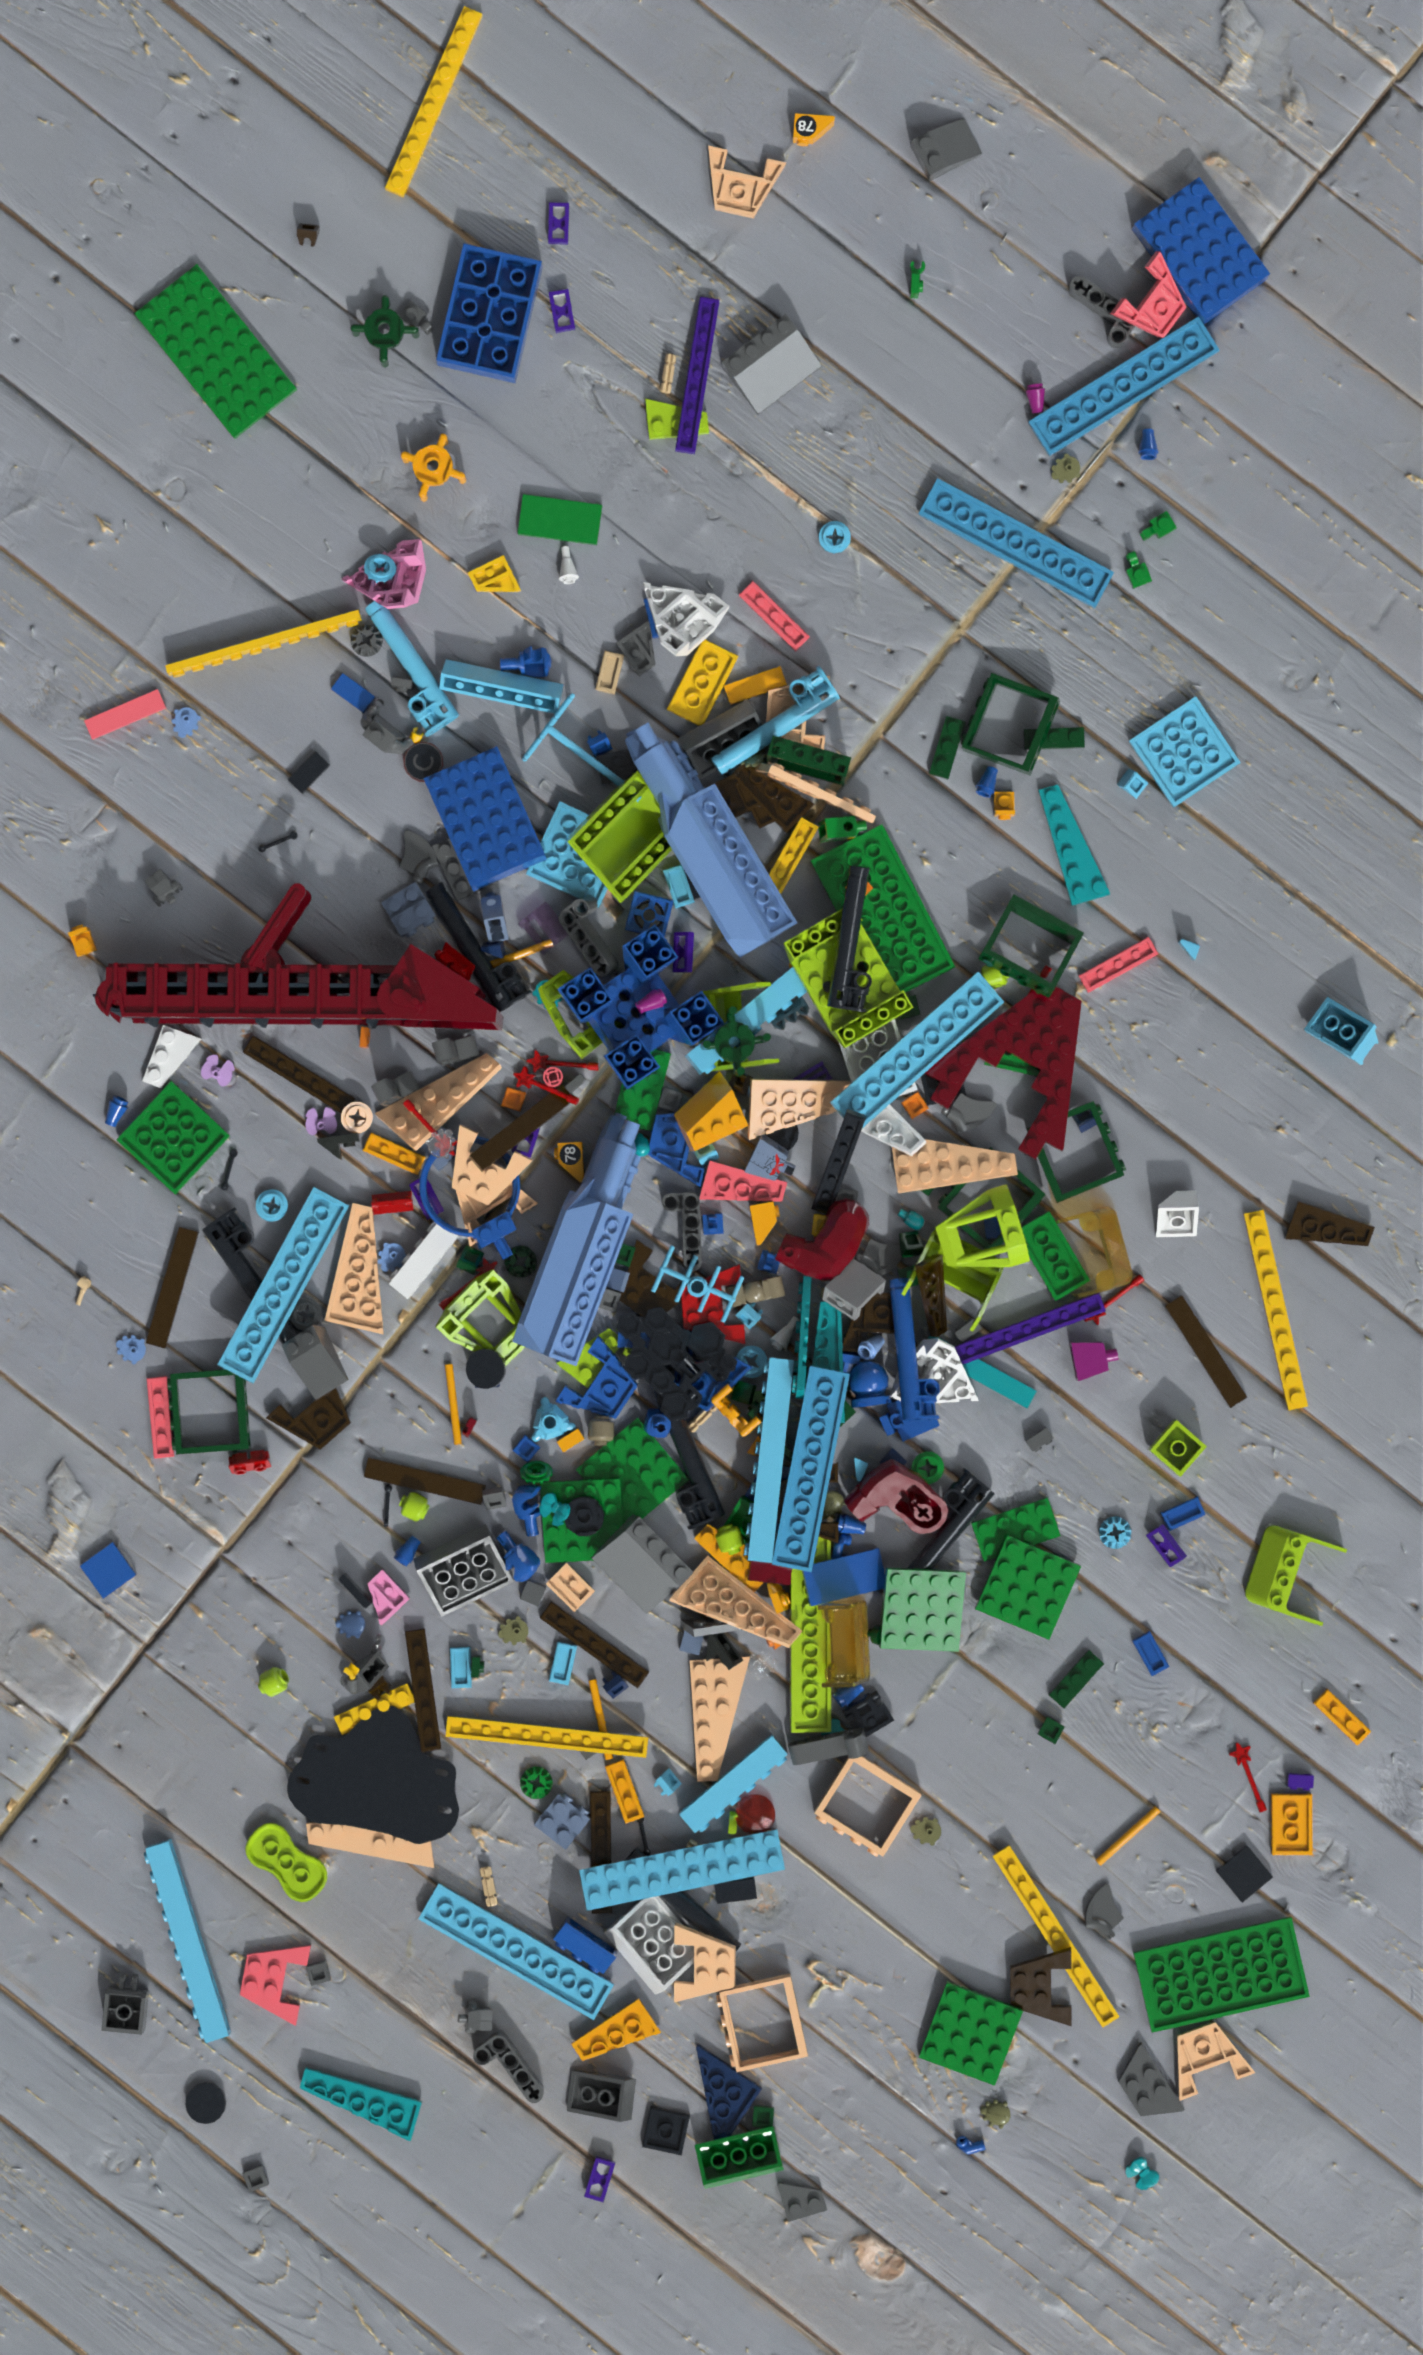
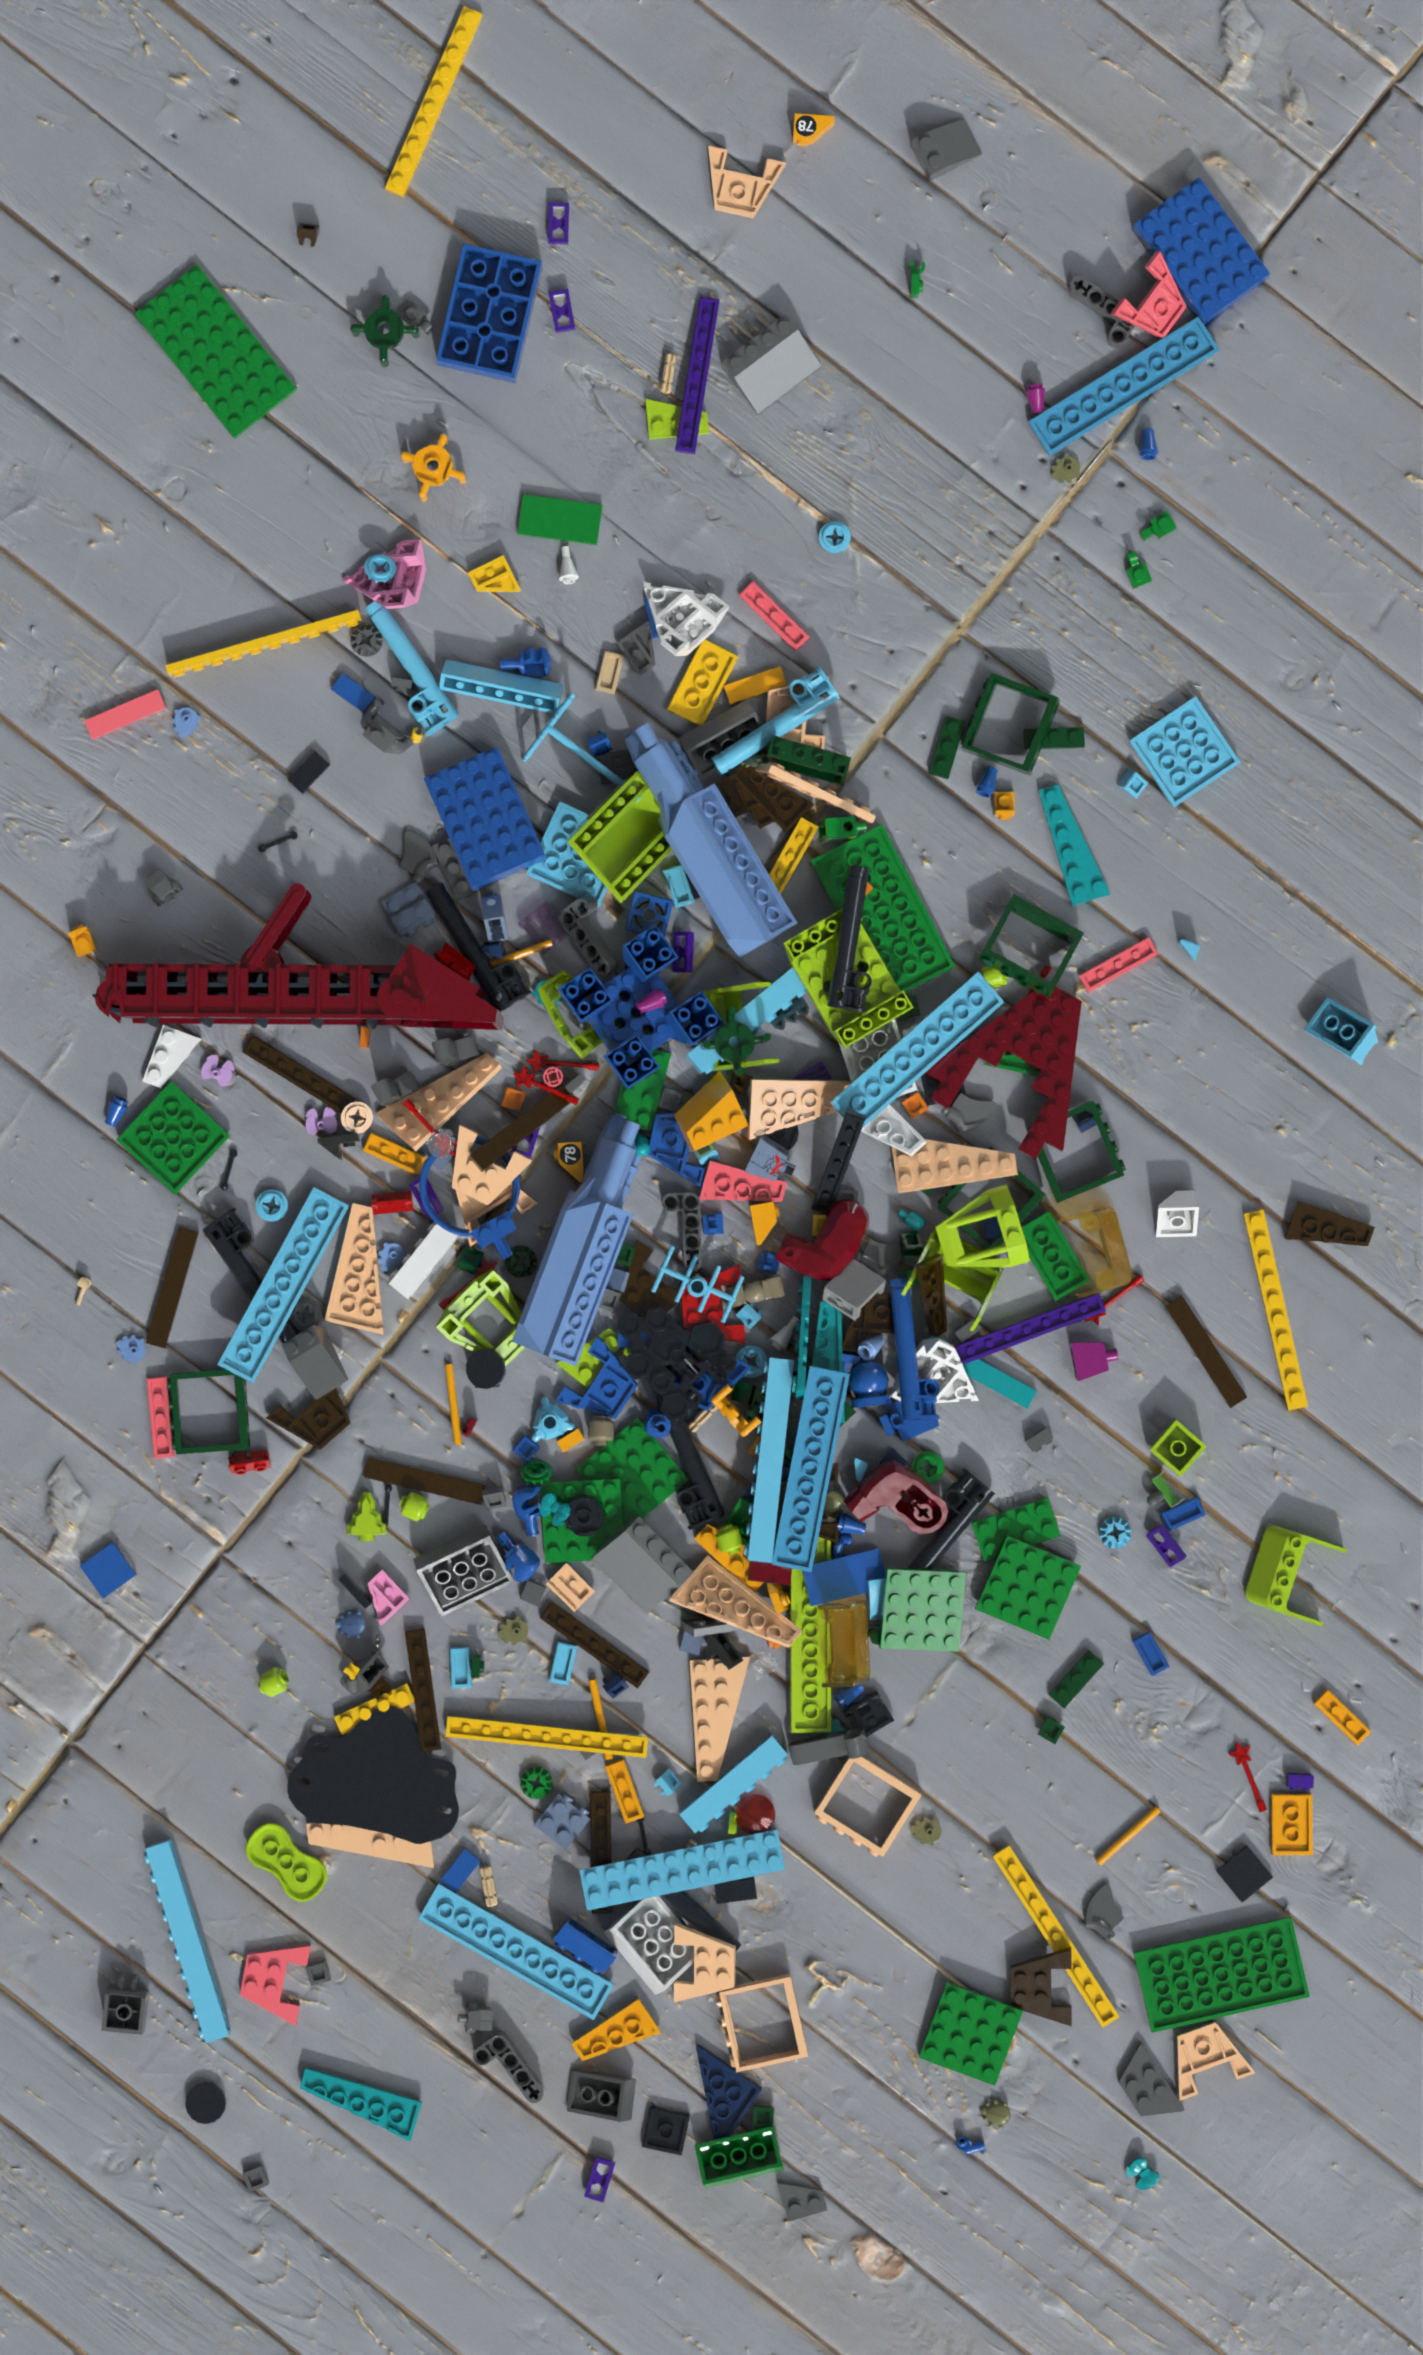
blue cone [393,1536,421,1567] -> none
black tile [404,742,443,782] -> none
dark azure plate [918,478,1114,609] -> none
none -> lime rock [346,1492,387,1541]
none -> blue tile [440,1848,481,1893]
none -> medium azure slope [866,1578,885,1620]
none -> piece [1147,1470,1185,1508]

